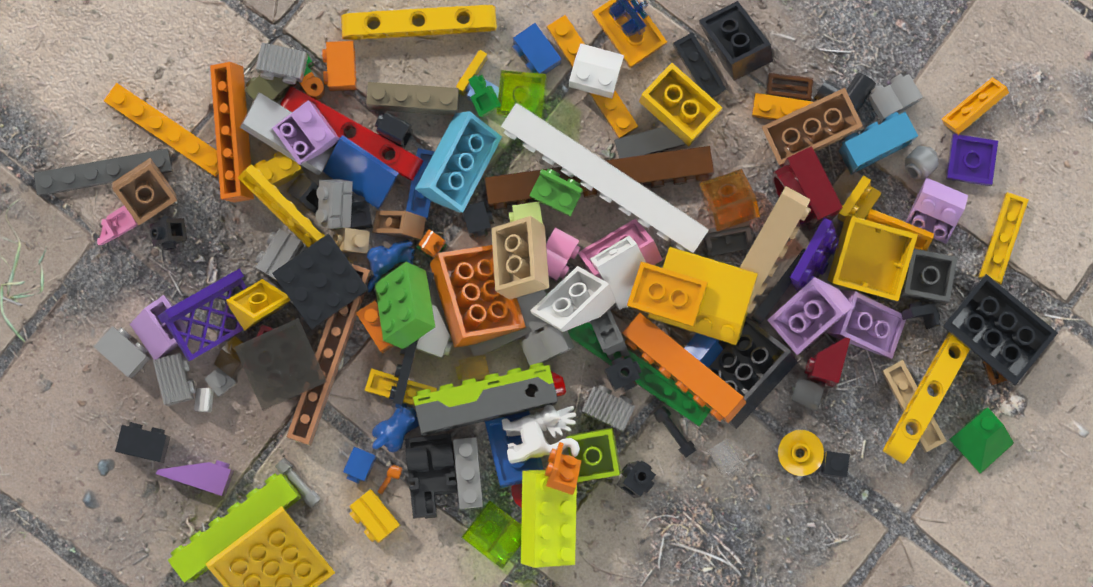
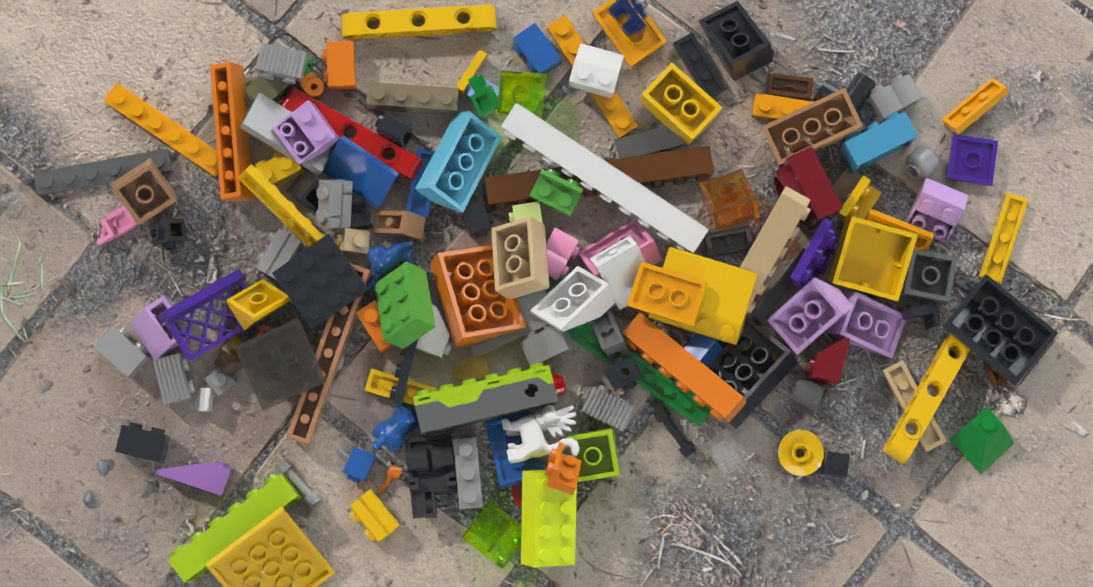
orange leg [416,230,447,259] -> none
black brick [616,461,656,498] -> none

